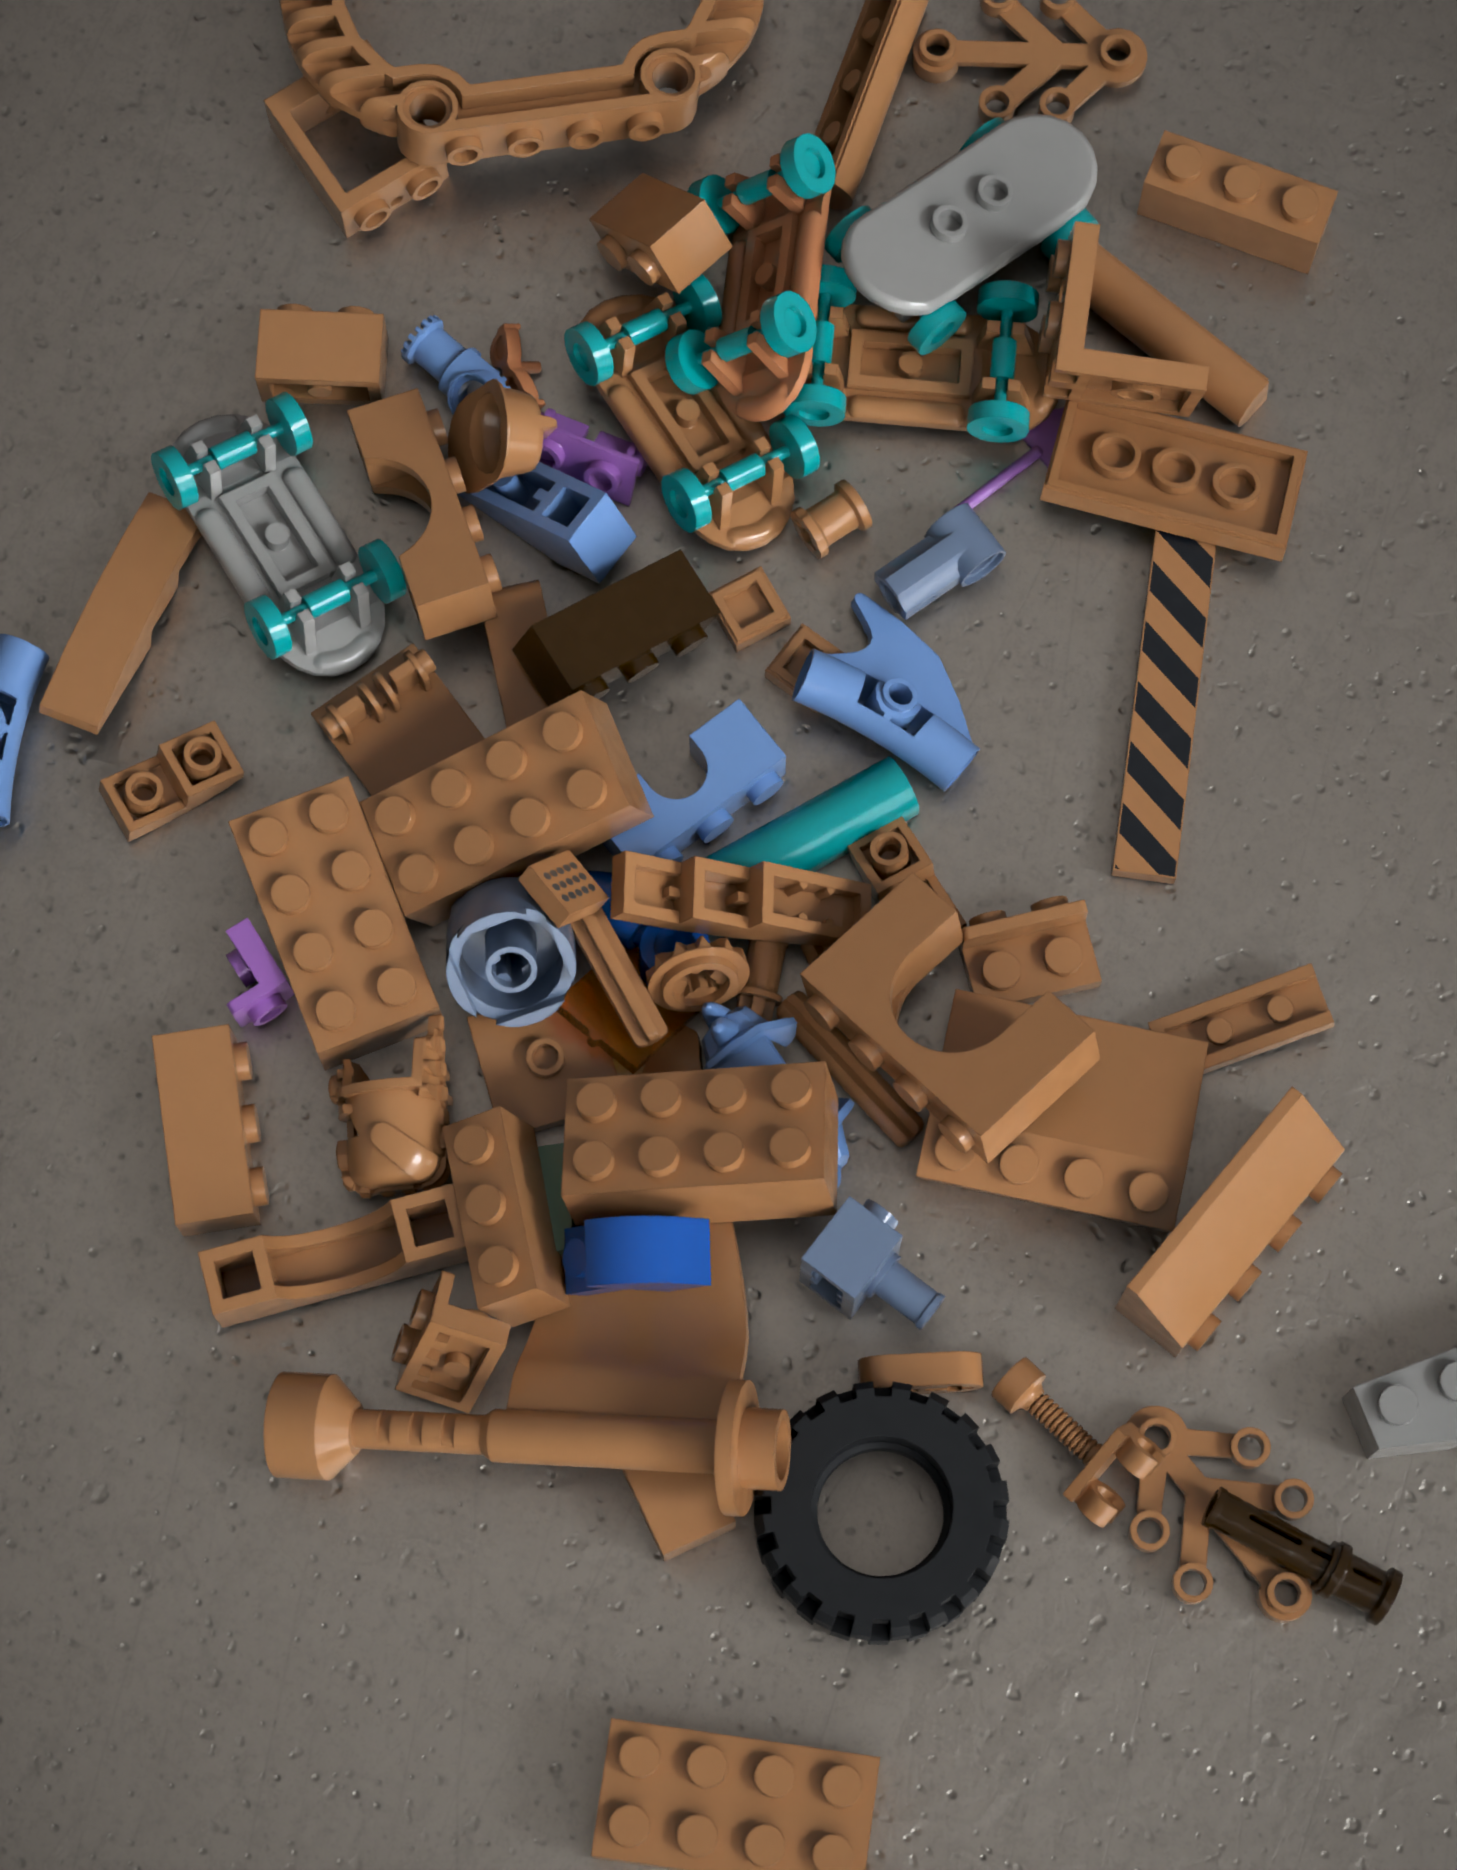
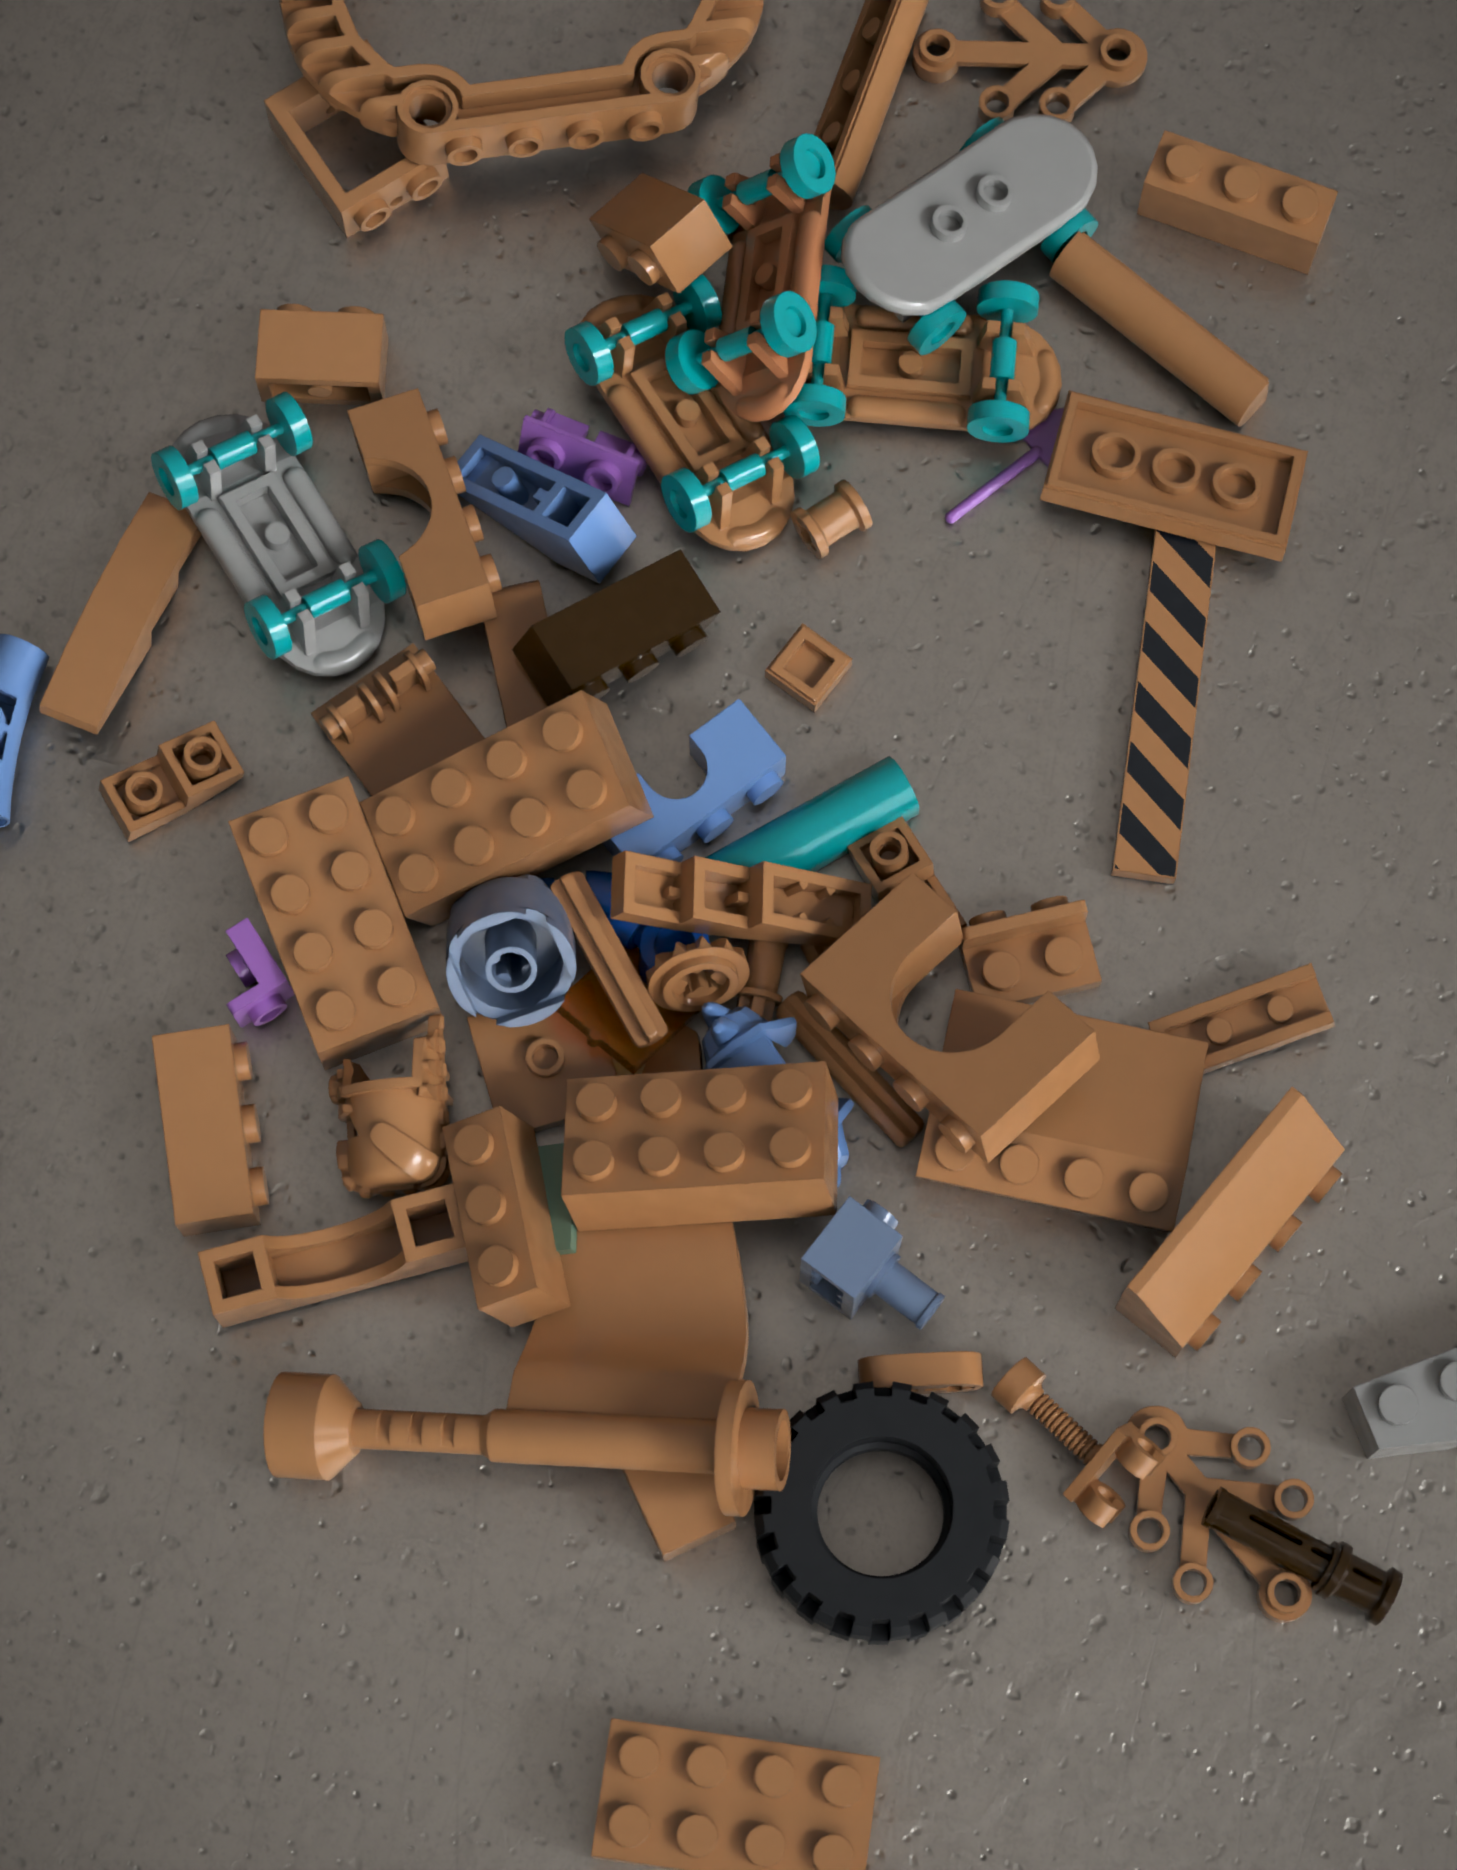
medium nougat bracket [391,1270,511,1413] -> none
medium blue connector [400,315,511,415] -> none
medium nougat piece [448,379,557,494] -> none
nougat piece [490,323,546,410] -> none
medium nougat tile [518,850,609,928] -> none
blue brick [563,1216,711,1296] -> none
medium nougat tile [709,566,791,653] -> none
medium blue pin [792,593,980,792] -> none
sand blue piece [874,503,1006,620] -> none
medium nougat bracket [1037,221,1210,417] -> none

